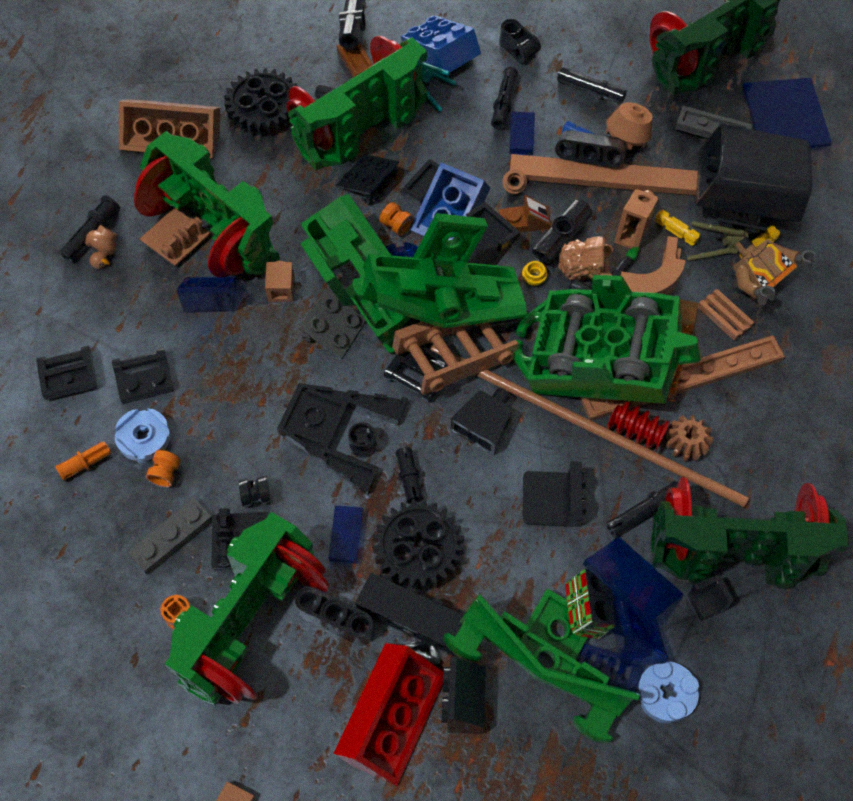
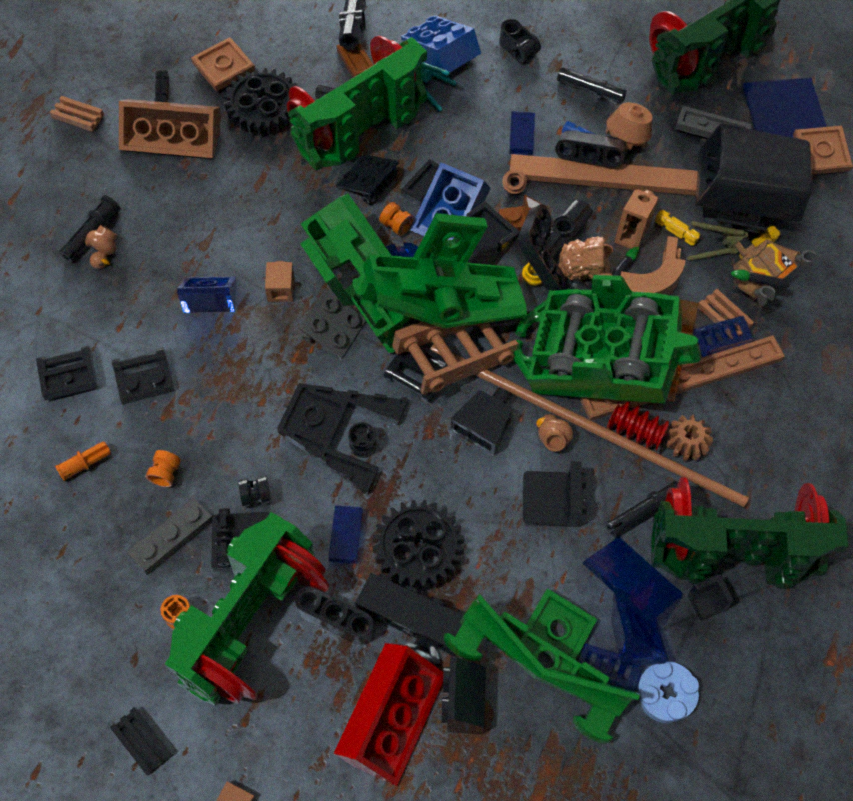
light blue plate [114,408,171,463] -> none
green piece [134,131,280,278] -> none
nougat hinge [140,208,210,266] -> none
black pin [395,447,424,504] -> none
black pin [491,67,518,129] -> none
piece [565,569,617,639] -> none
none -> nougat tile [50,96,104,132]
none -> black tile [110,707,172,776]
none -> black axle [155,70,169,103]
none -> nougat plate [191,37,255,92]
none -> black beam [518,204,567,292]
none -> nougat animal [536,414,573,452]
none -> clear blue slope [693,316,753,357]
none -> black piece [731,270,790,289]
none -> nougat plate [793,126,853,175]

